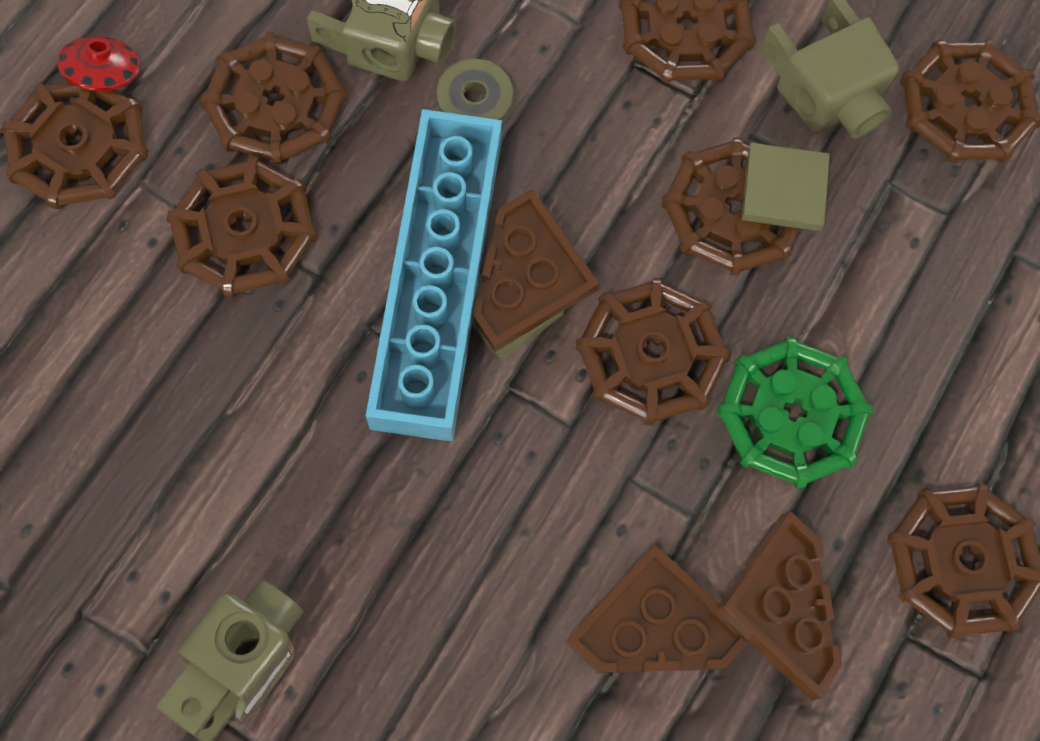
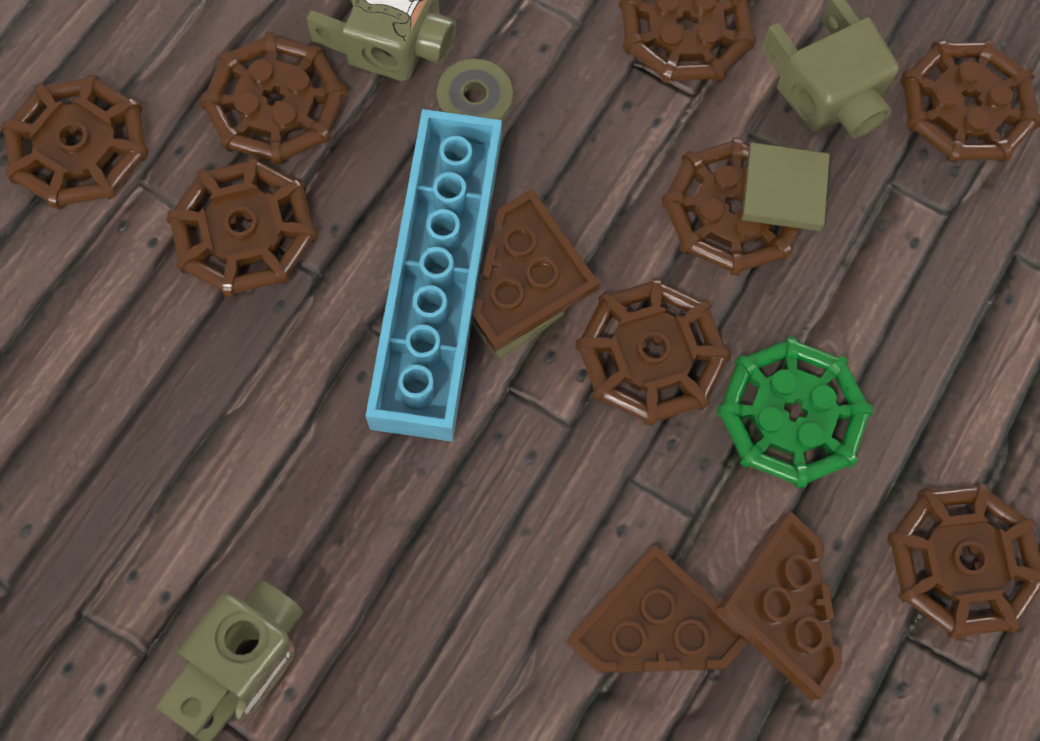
red dish [58,36,139,91] -> none

